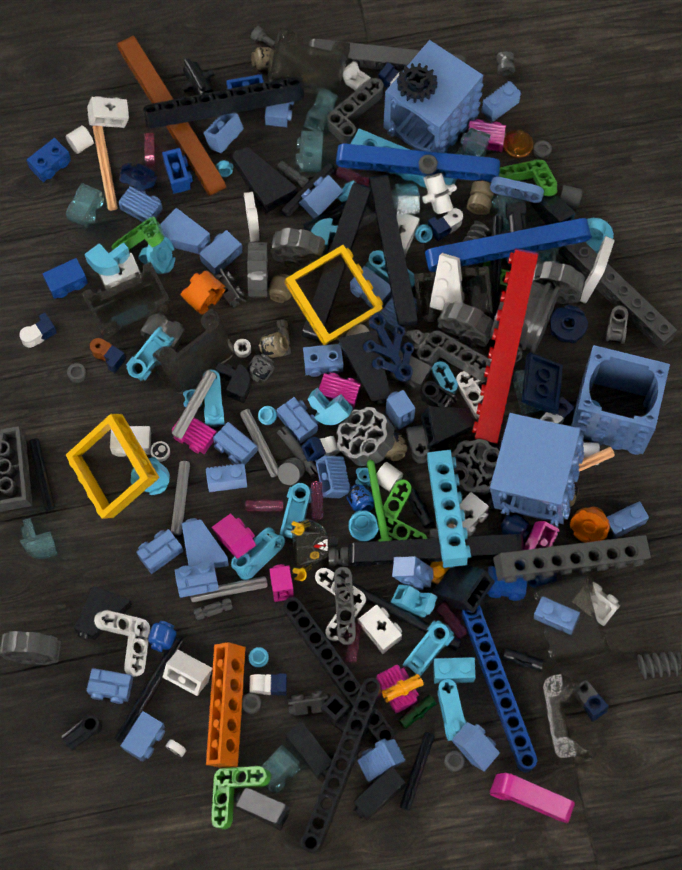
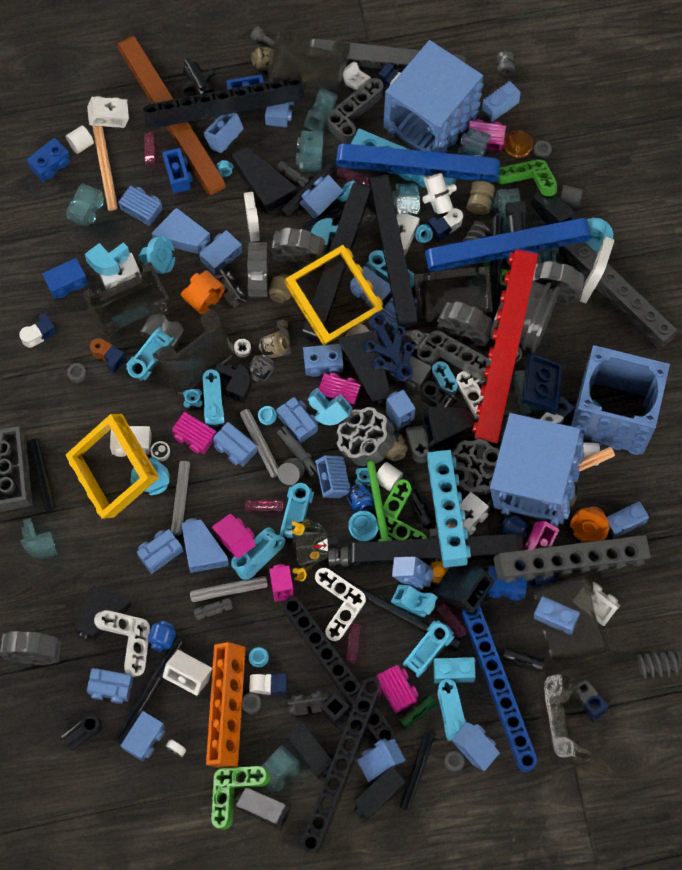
bright green beam [111,217,164,250] -> none
dark blue plate [119,163,157,192] -> none
light grey axle [172,370,216,439] -> none
medium blue brick [175,562,219,598] -> none
medium blue brick [206,463,247,492] -> none
leg [301,436,340,462] -> none
clear pink axle [311,481,323,520] -> none
dark grey beam [334,567,356,645] -> none
white brick [358,605,402,654] -> none
light orange pin [382,674,423,702] -> none
black gear [397,63,438,103] -> none
dark grey tile [419,155,437,174] -> none
white wing [430,253,465,311] -> none
dark pink beam [489,773,575,823] -> none
medium blue beam [490,177,544,203] -> none
dark blue plate [550,305,588,343] -> none
light grey piece [605,306,628,344] -> none

